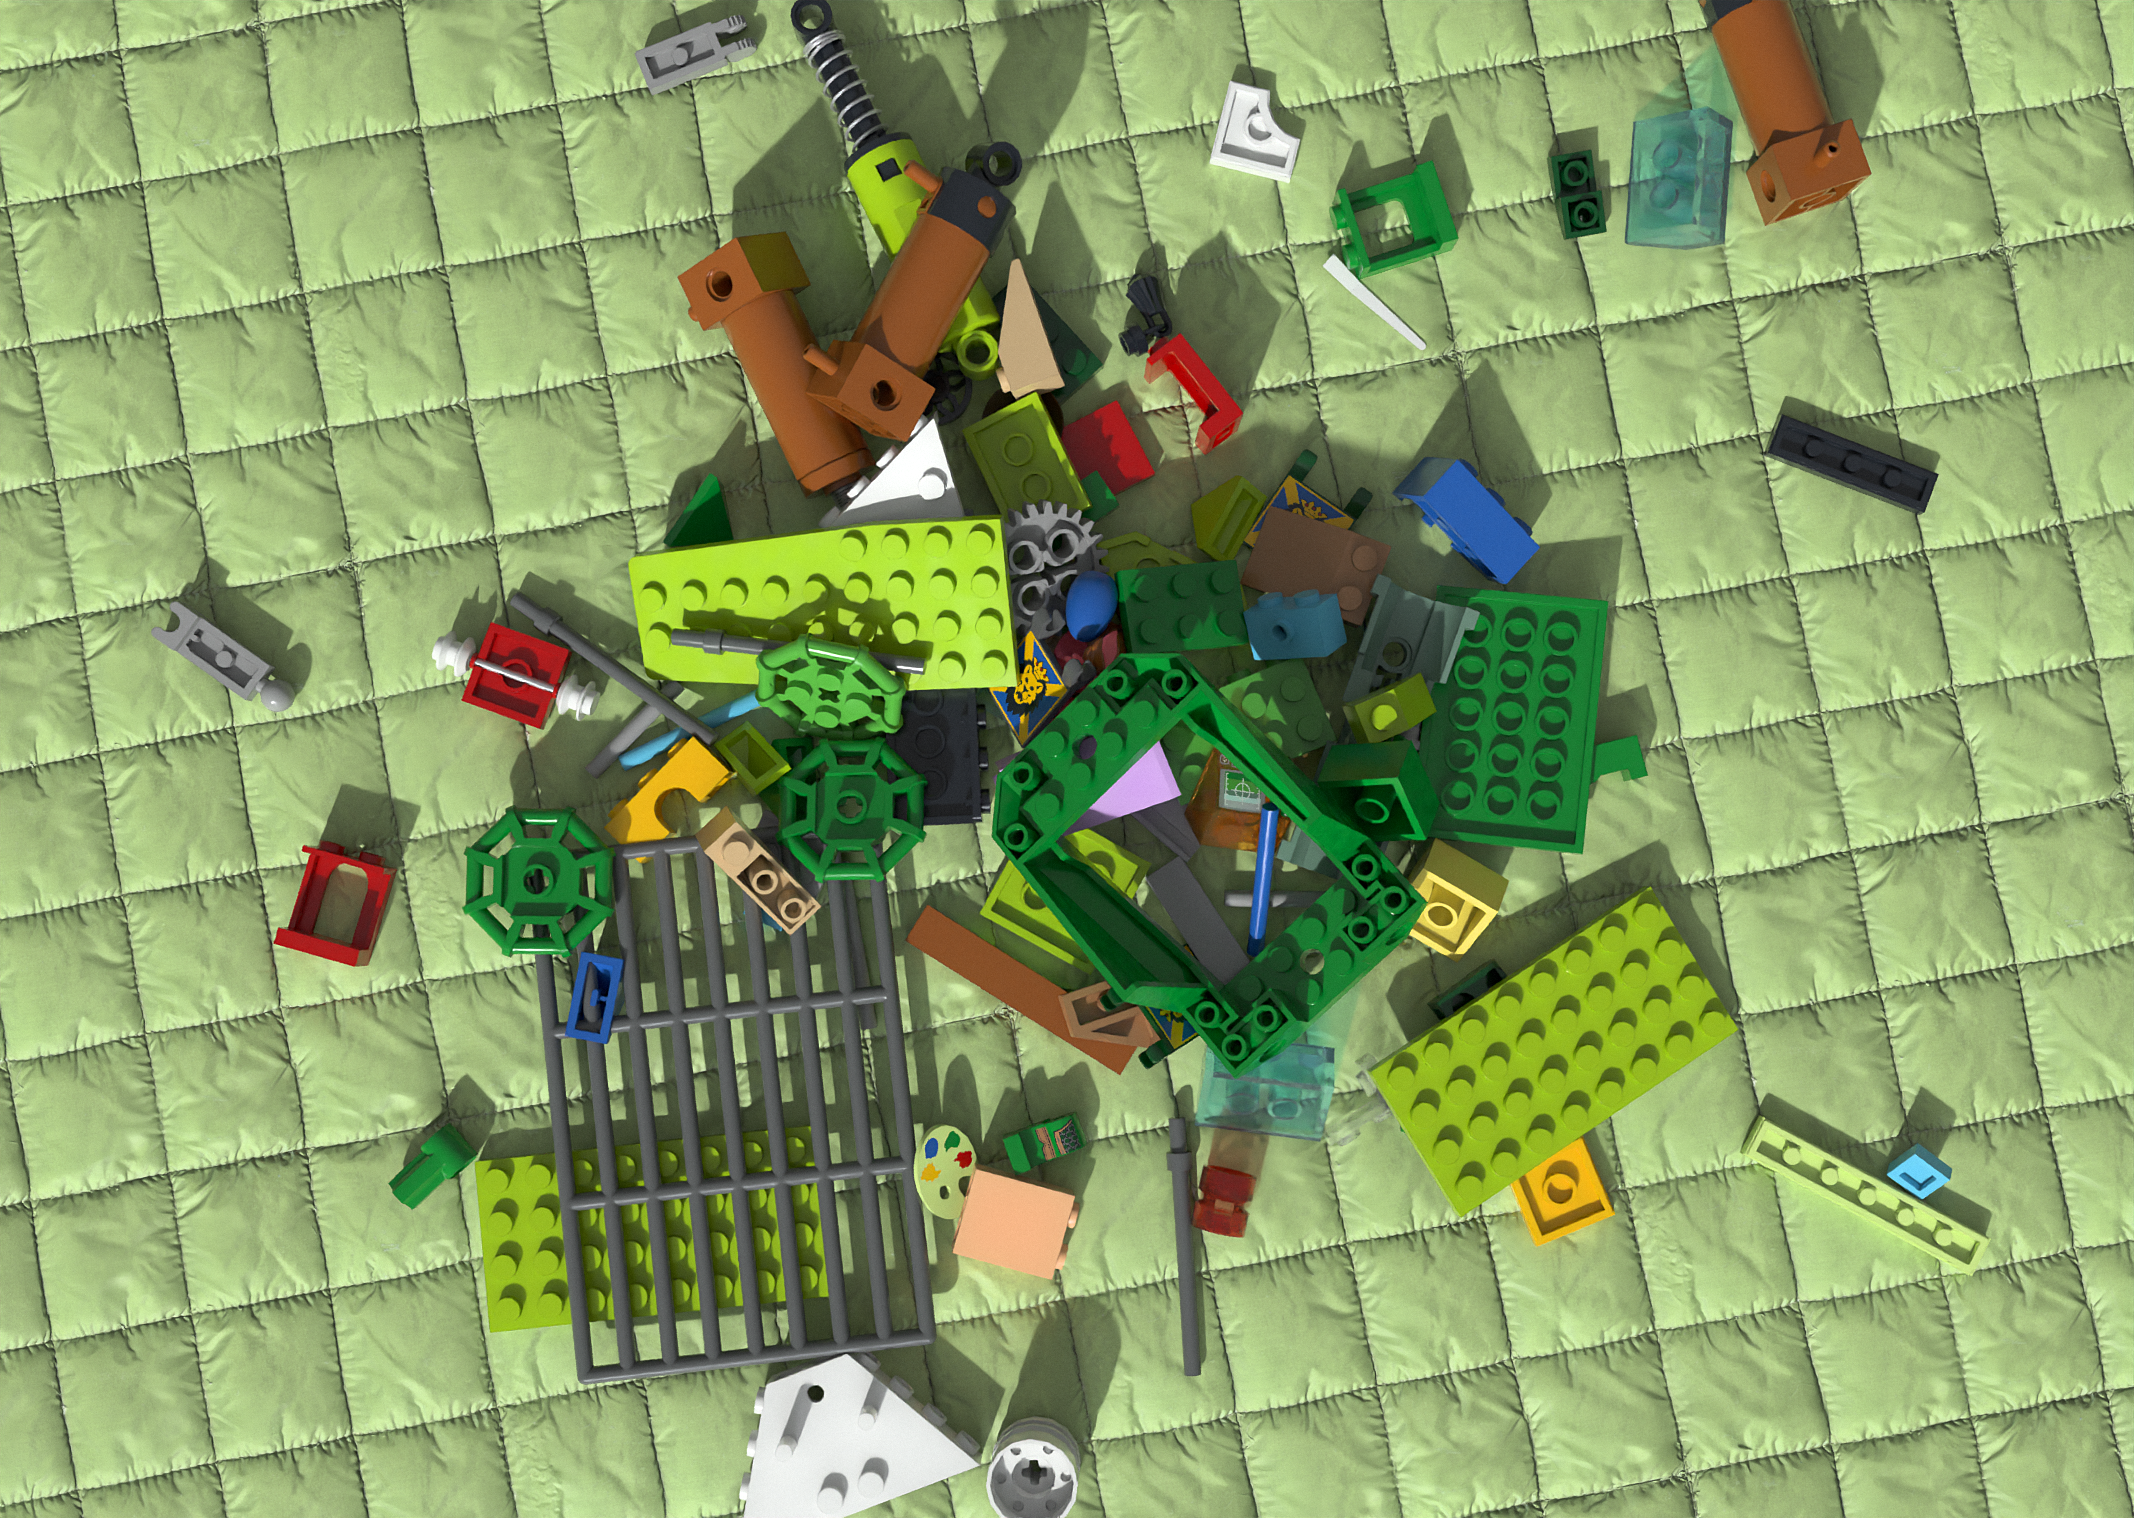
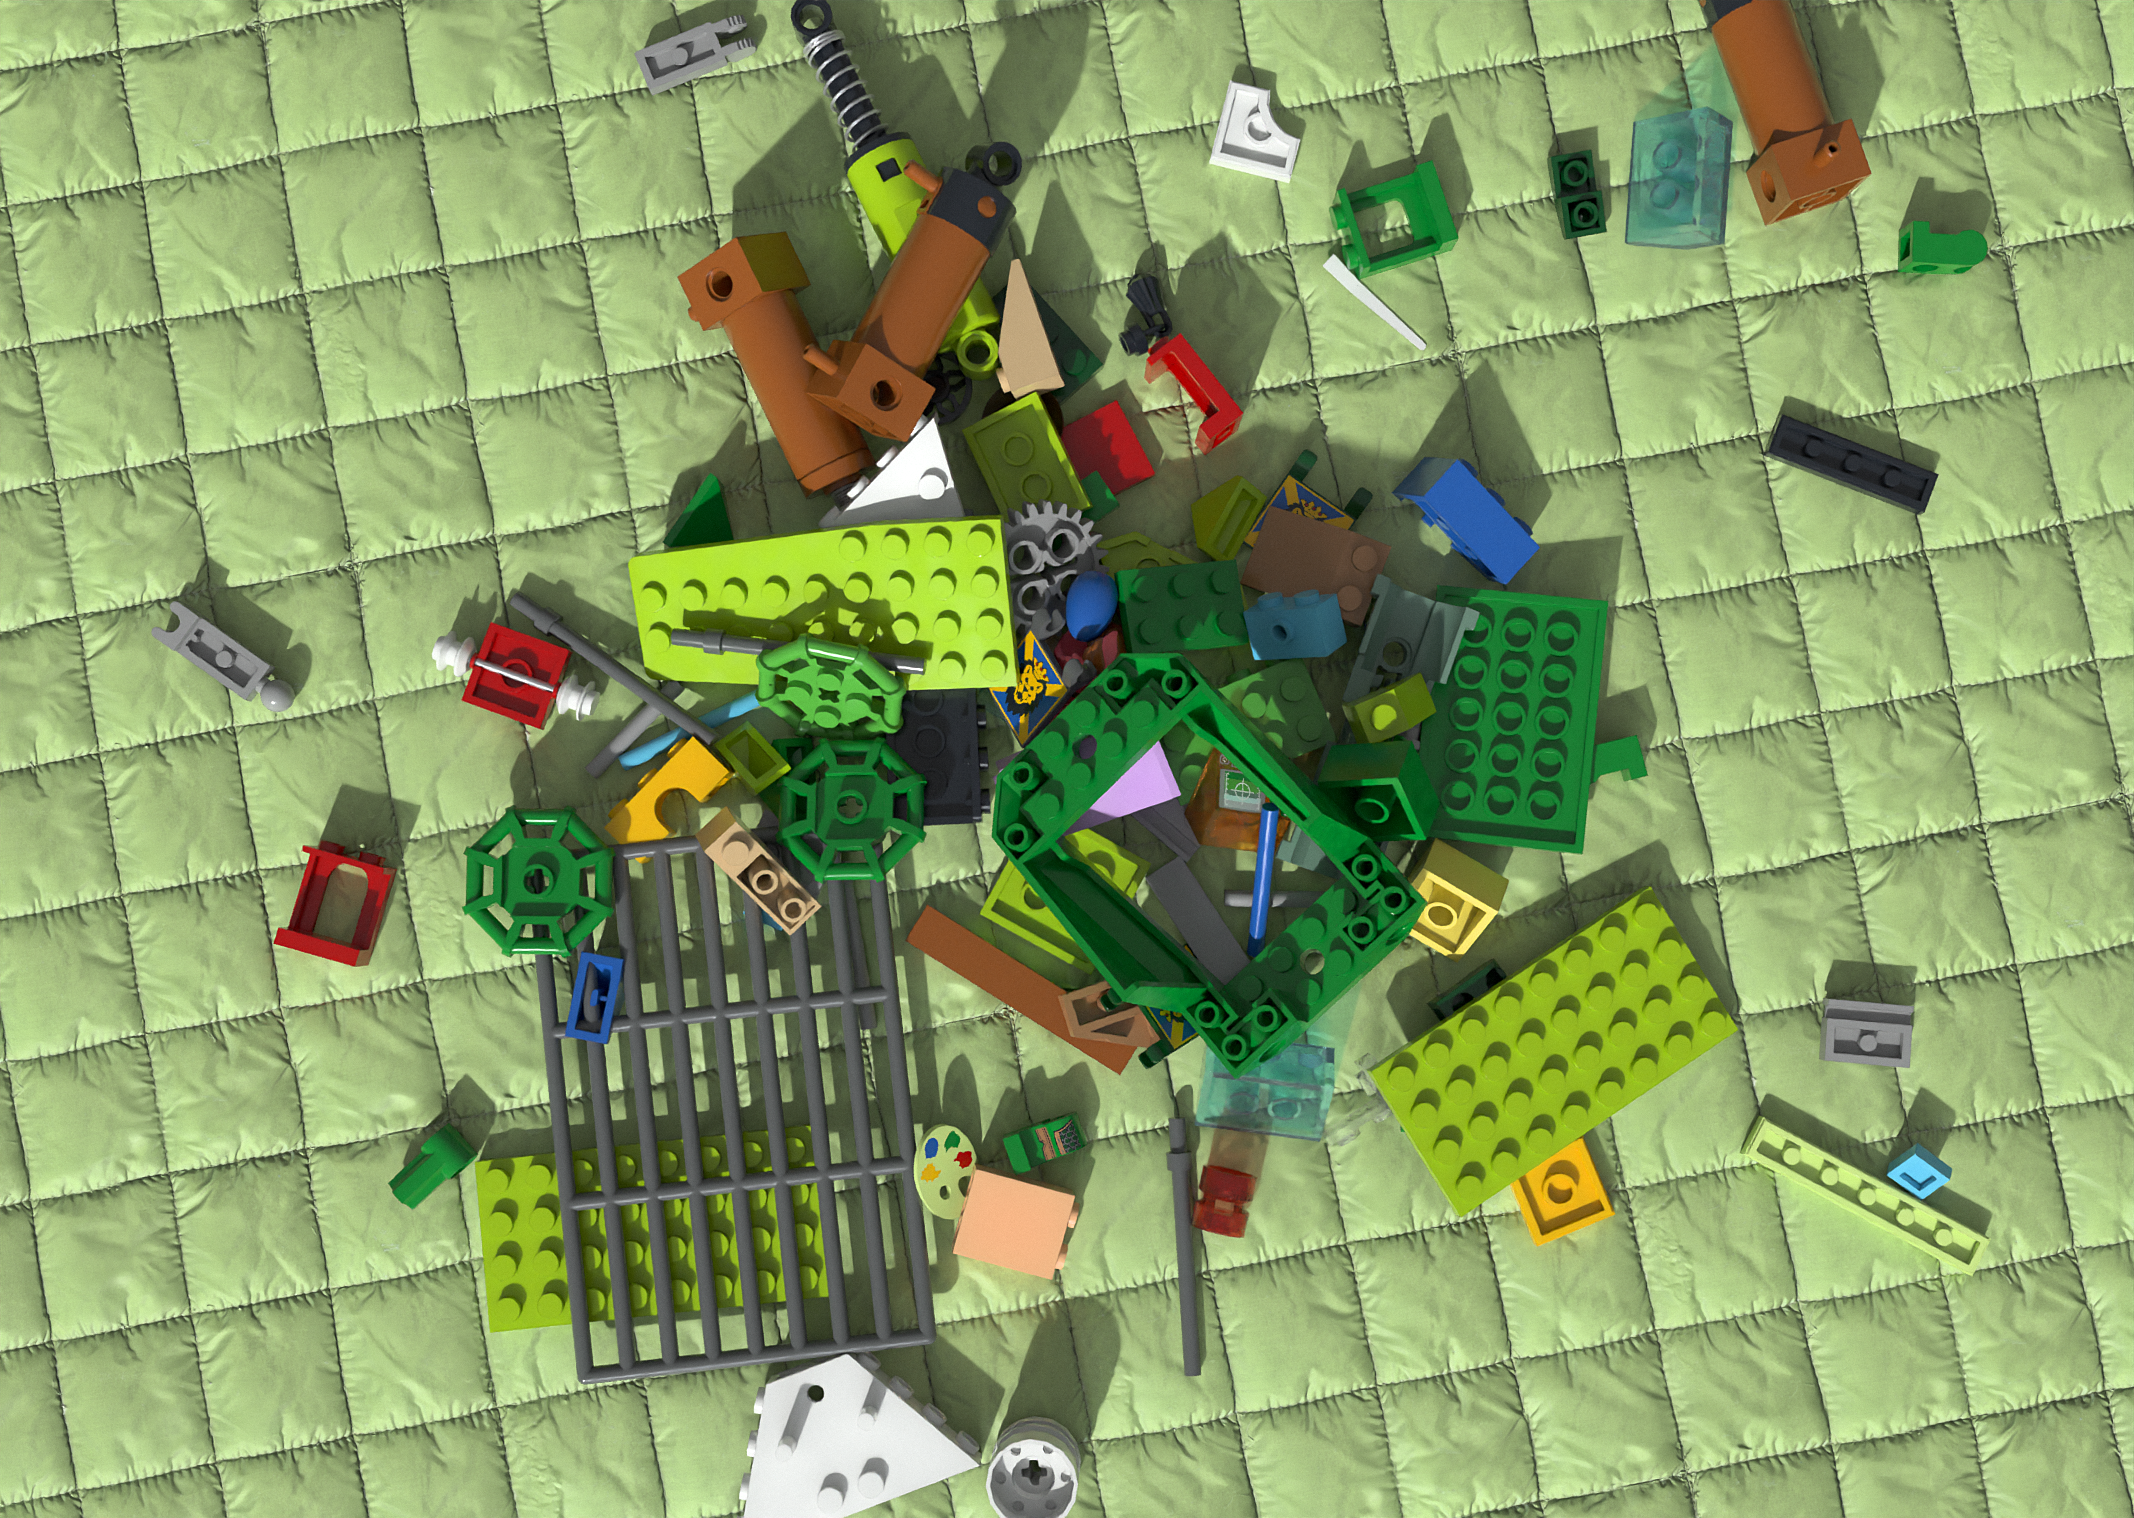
none -> light grey plate [1819,998,1914,1068]
none -> green leg [1898,220,1988,275]

